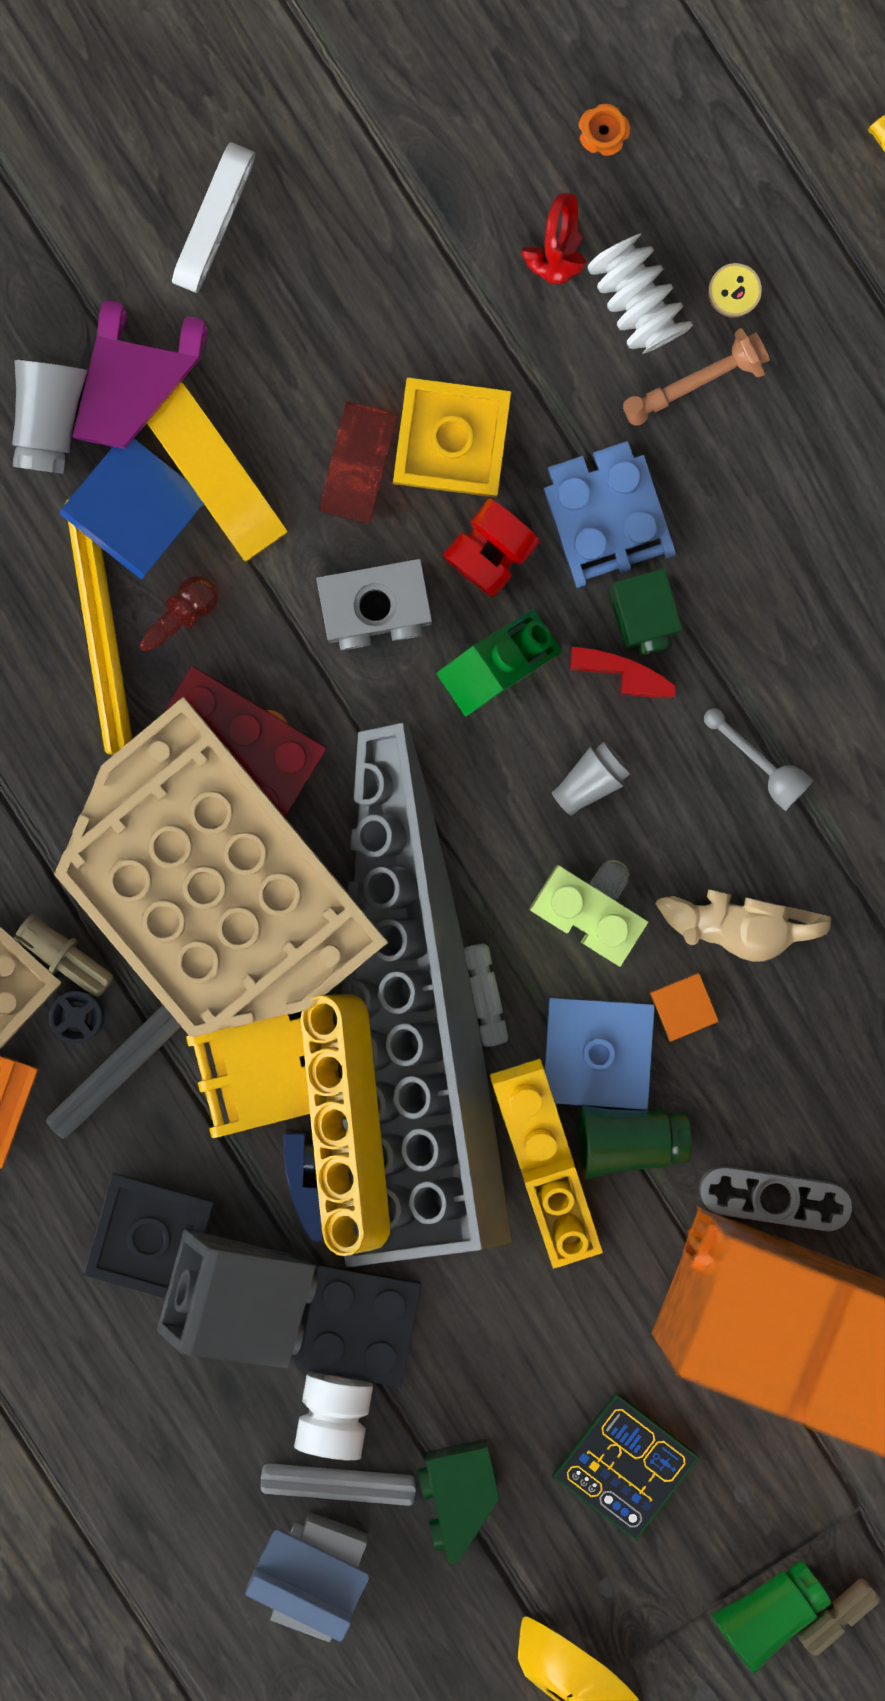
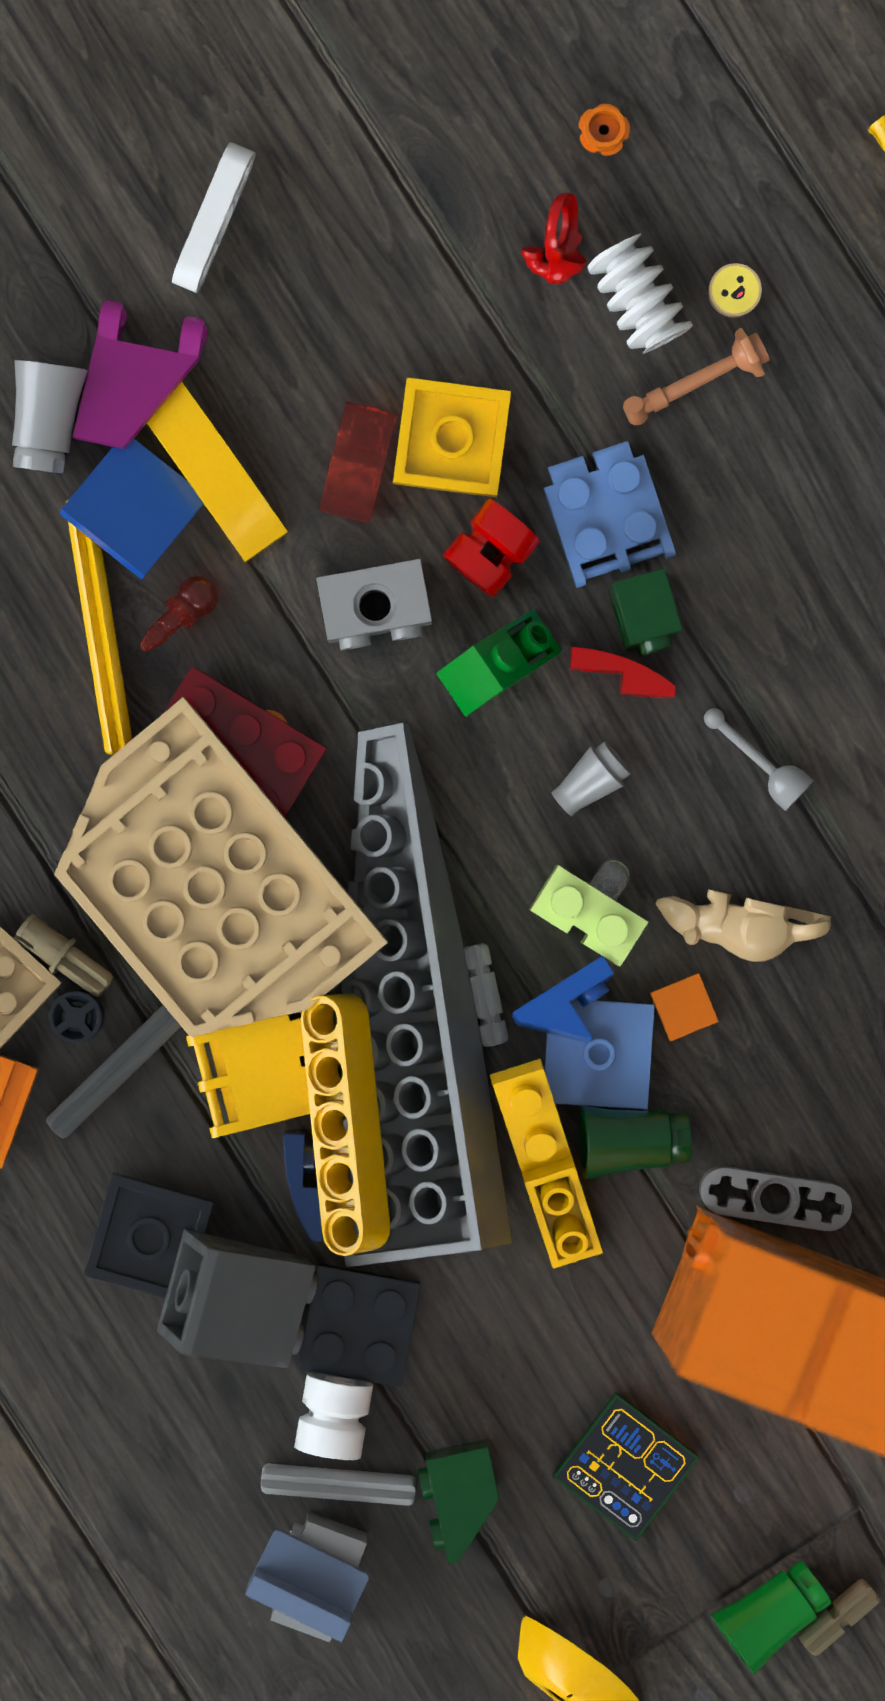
none -> blue slope [512,956,614,1043]

